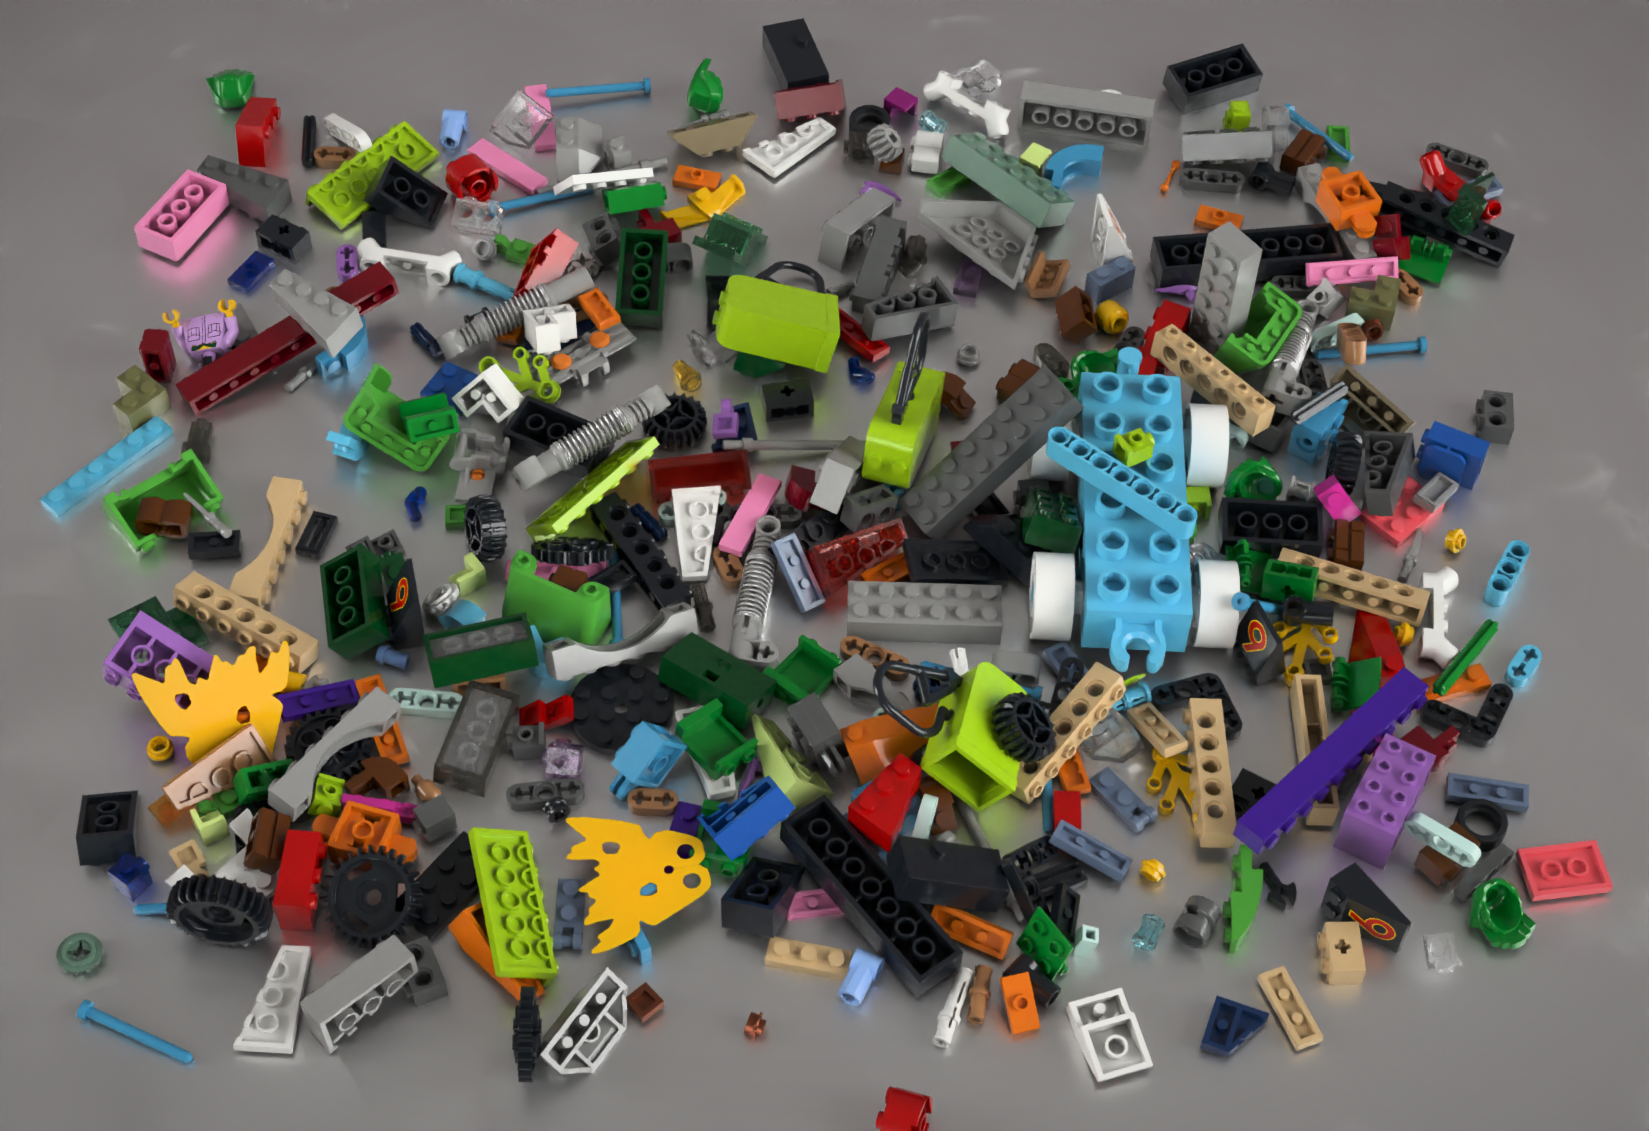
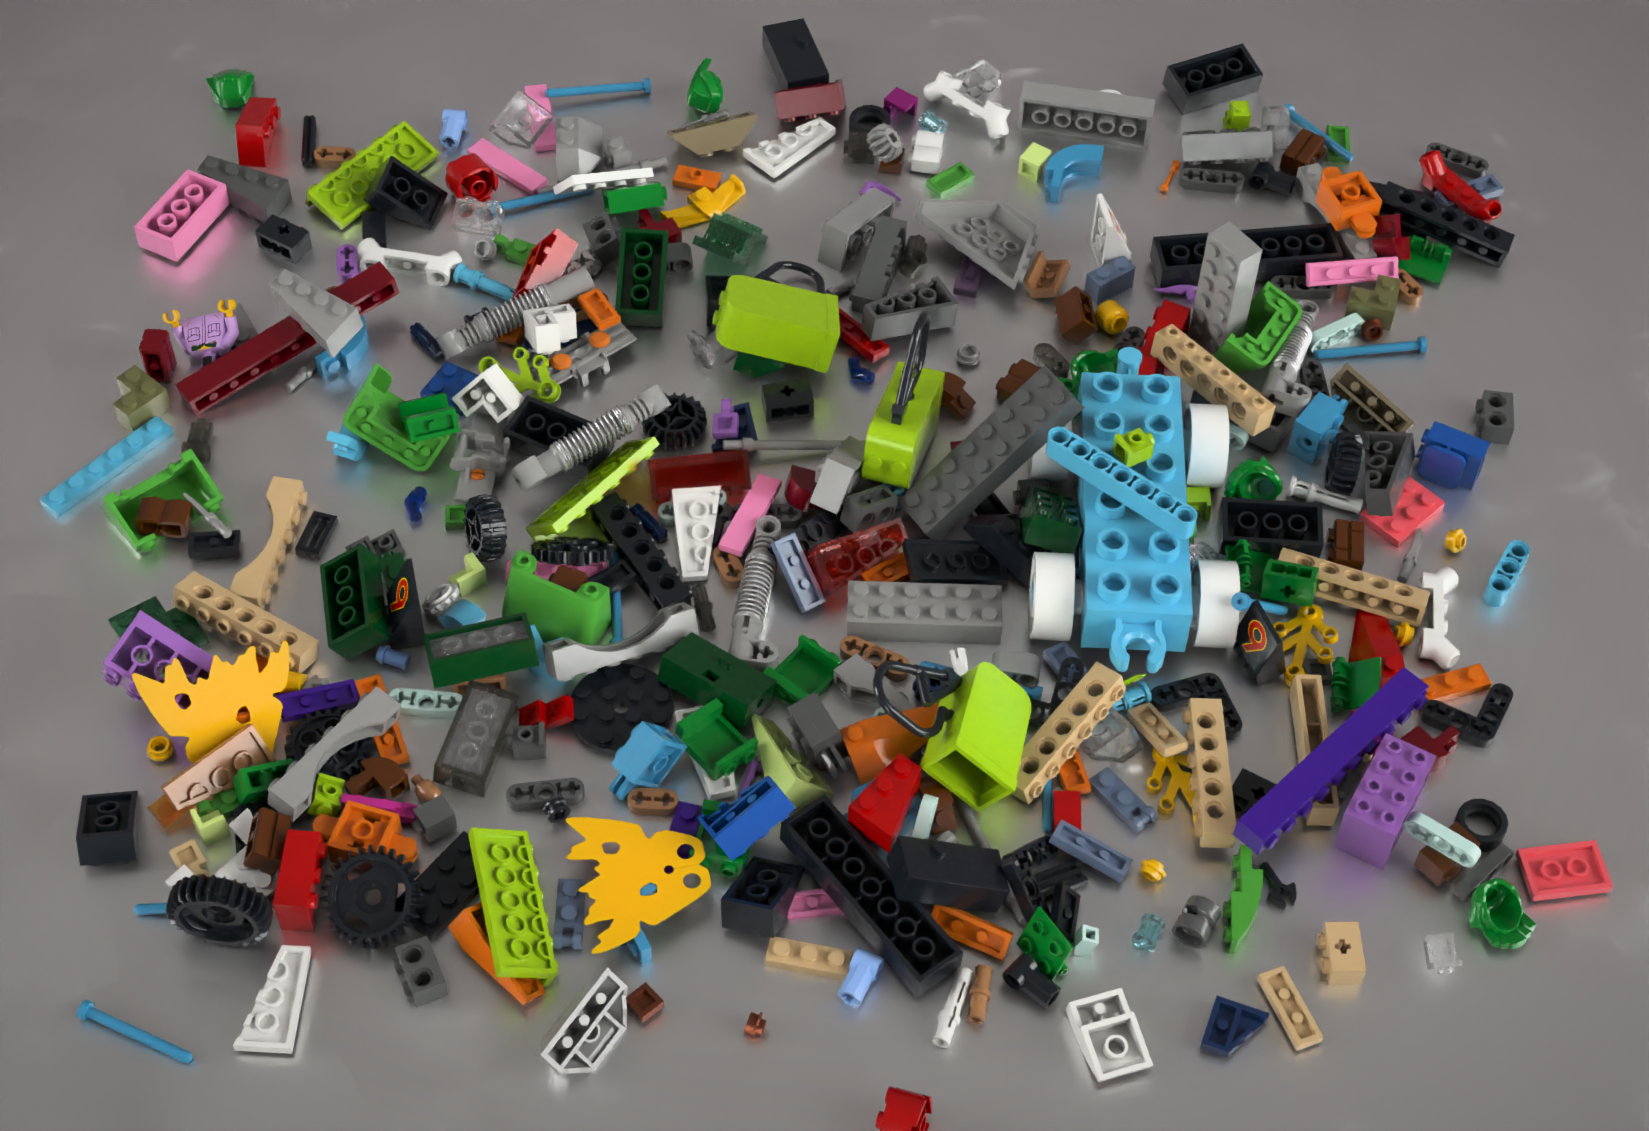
sand green gear [56,932,103,976] -> none
clear blue brick [107,852,153,902] -> none
clear blue plate [227,251,275,293] -> none
light grey wedge [300,935,419,1054] -> none
white beam [323,113,372,152] -> none
black gear [512,986,542,1082] -> none
clear purple brick [542,738,584,779] -> none
clear yellow cone [672,360,702,392] -> none
sand green brick [941,132,1075,228] -> none
black gear [991,692,1057,764] -> none
orange plate [999,972,1041,1034] -> none
orange plate [1194,204,1244,230] -> none
black piece [1282,596,1334,627] -> none
axle [1290,381,1349,425] -> none
light grey brick [1306,277,1347,318] -> none
dark pink slope [1313,474,1362,522] -> none
black slope [1321,863,1411,953] -> none
medium nougat beam [1336,323,1367,365] -> none
light grey tile [1412,472,1460,514] -> none
green axle [1432,619,1498,696] -> none
sand blue plate [1445,773,1529,813] -> none
clear green bracket [1446,172,1496,237] -> none
medium azure beam [1504,645,1542,688] -> none

